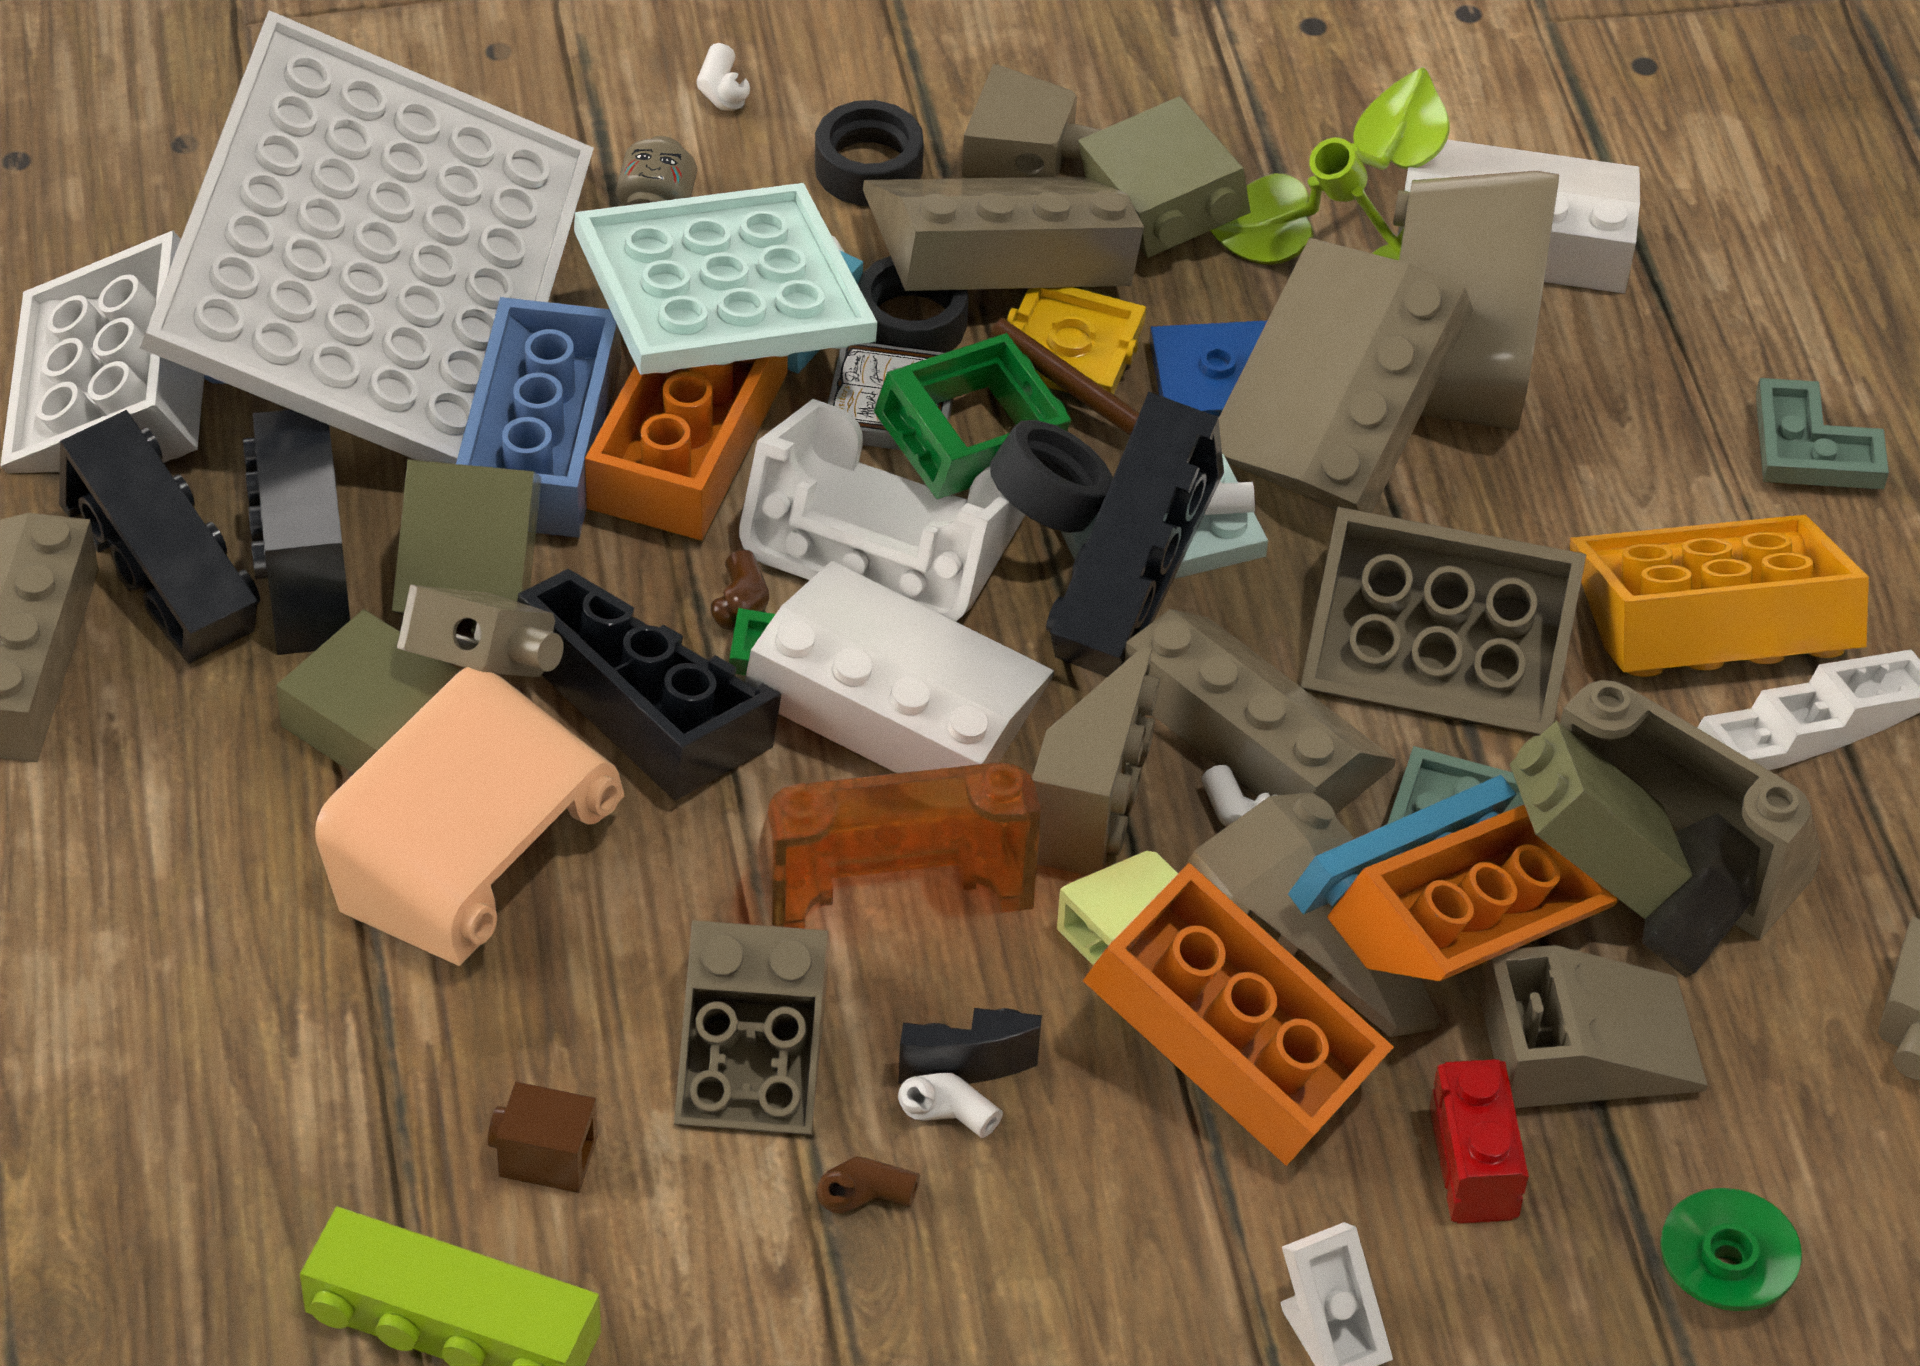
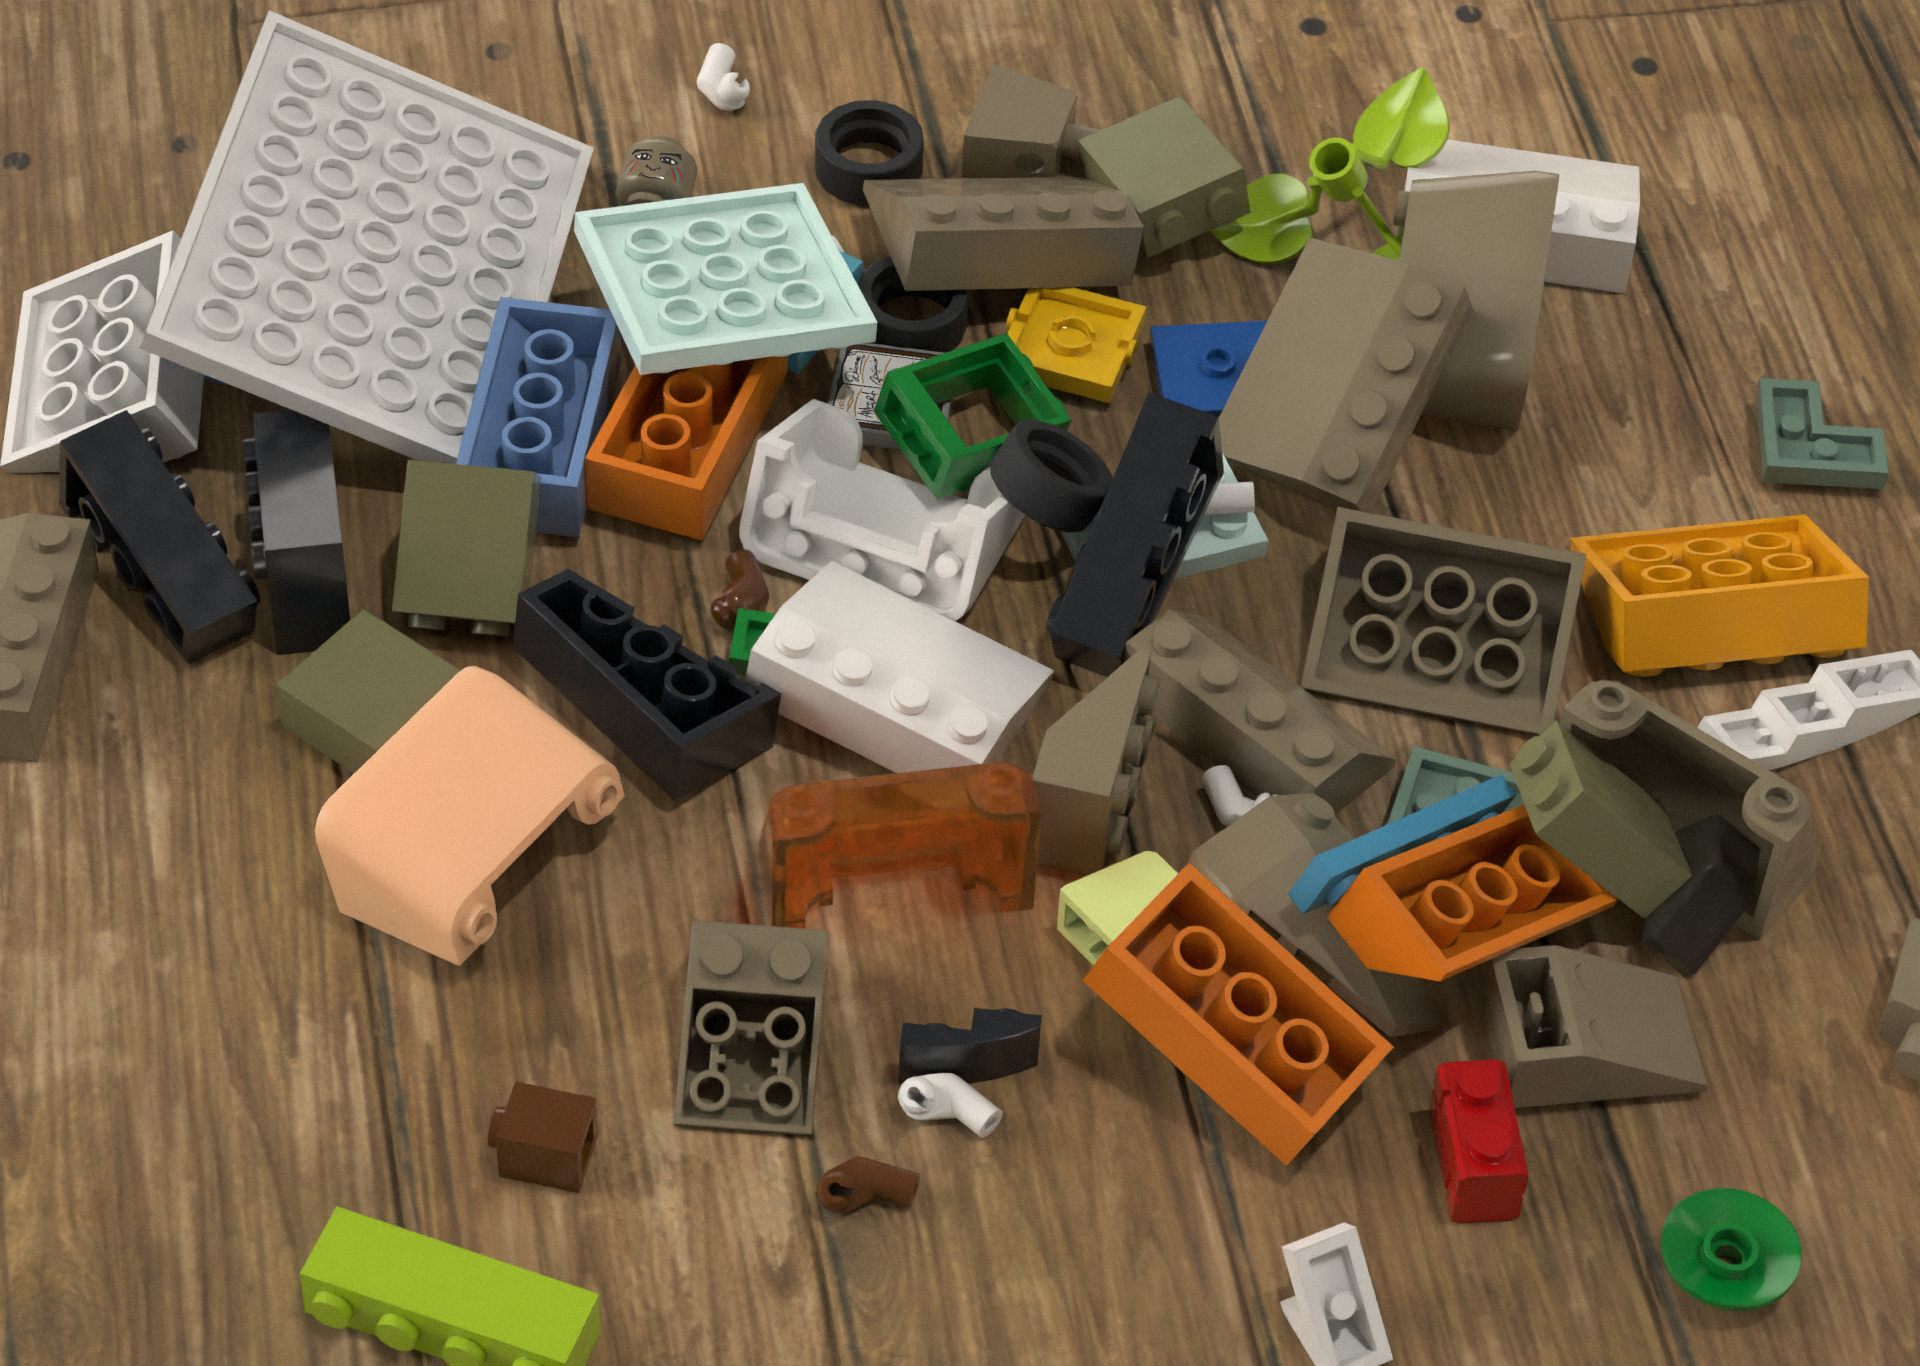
dark tan torso [397,585,564,677] -> none
reddish brown bar [989,317,1139,435] -> none

